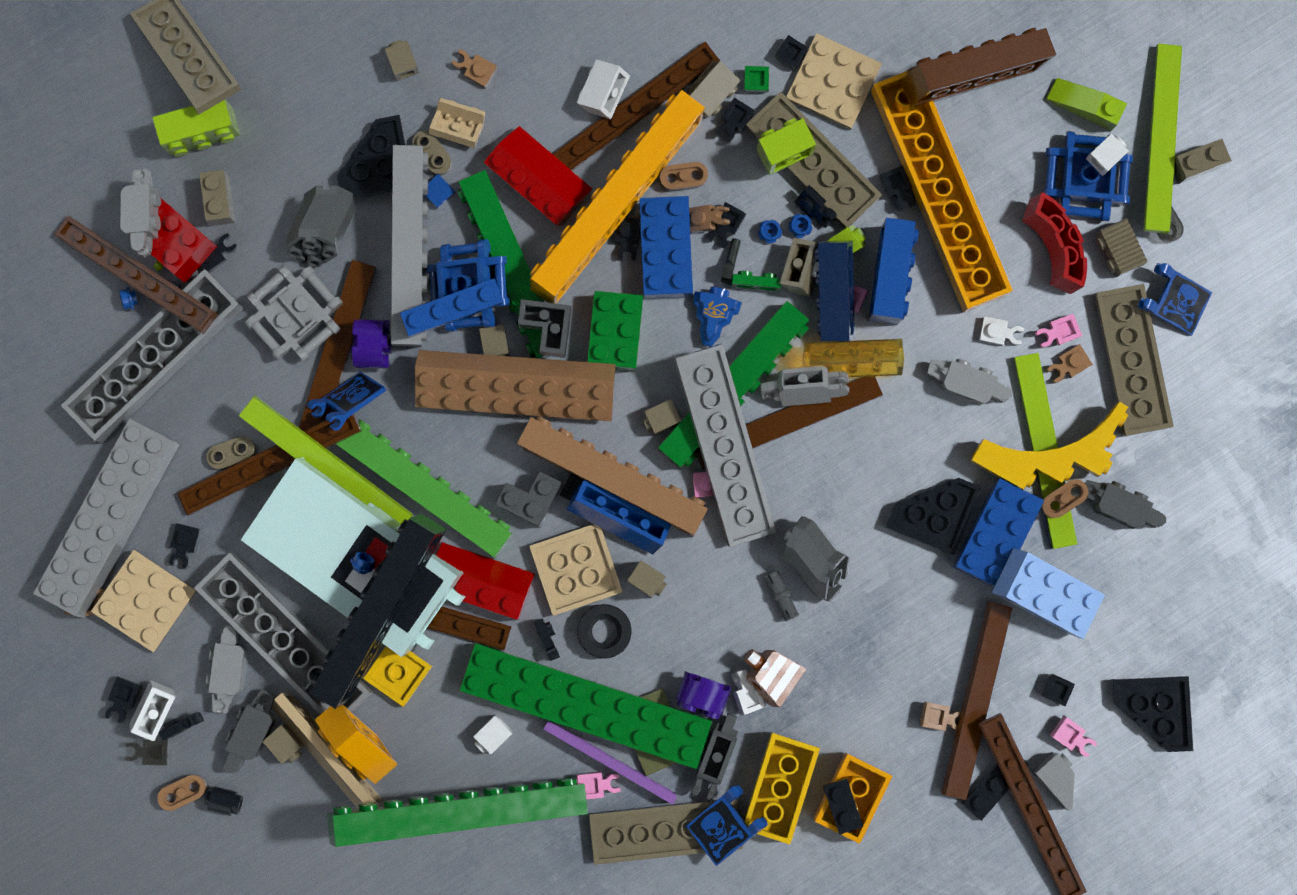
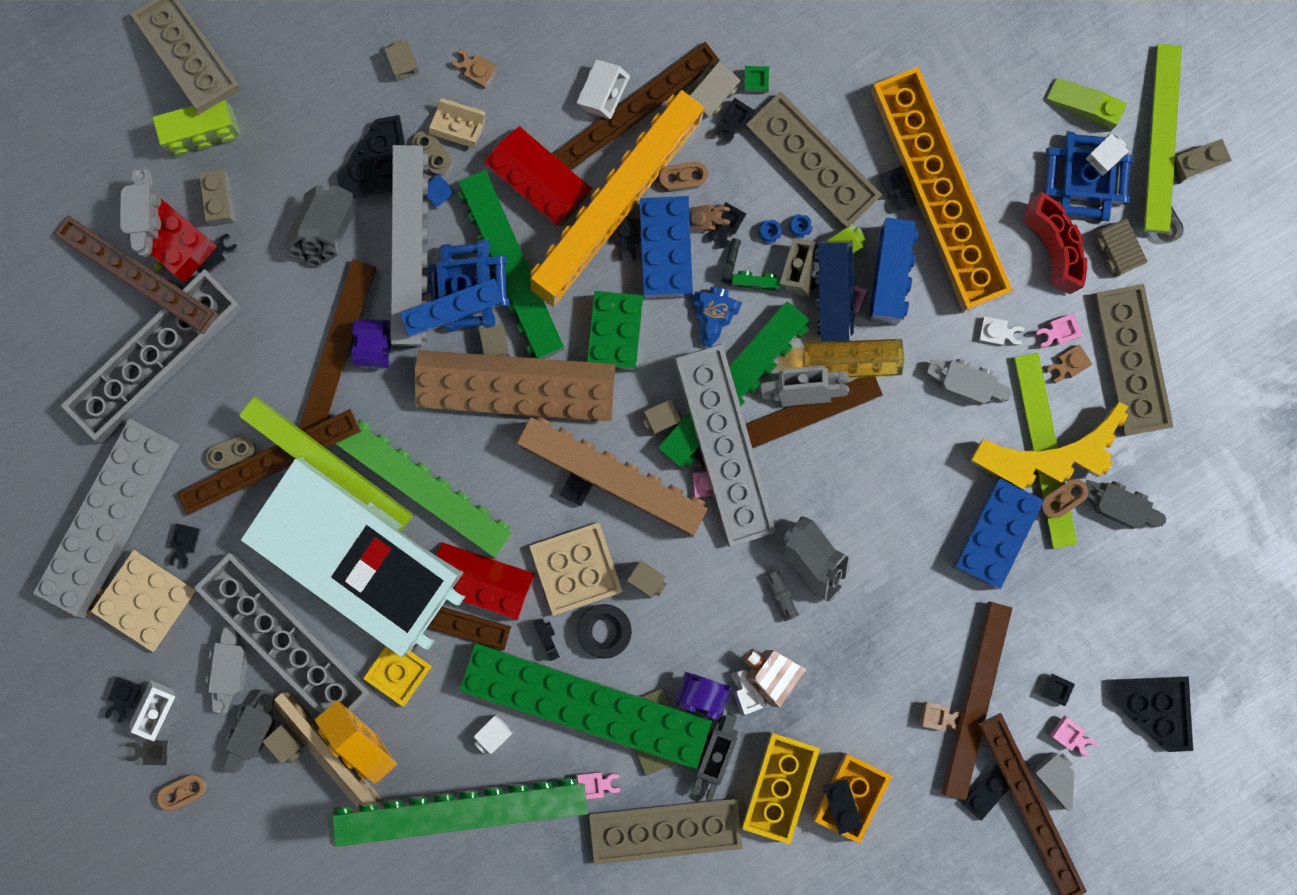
blue plate [119,287,138,310] -> none
black plate [159,712,205,741] -> none
black brick [204,786,243,816] -> none
light grey brick [244,264,343,362] -> none
blue flag [307,372,386,431] -> none
black brick [310,514,447,709] -> none
blue plate [350,552,375,574] -> none
dark grey brick [495,471,563,528] -> none
dark grey brick [518,299,571,358] -> none
medium lavender tile [544,721,677,805] -> none
blue brick [566,479,671,555] -> none
flag [686,785,768,866] -> none
lime brick [756,118,816,176] -> none
black plate [775,35,808,70] -> none
tan plate [786,33,882,130] -> none
black plate [794,185,837,228] -> none
black plate [885,478,981,555] -> none
reddish brown brick [900,28,1056,108] -> none
light blue brick [992,548,1105,639] -> none
flag [1137,263,1212,336] -> none

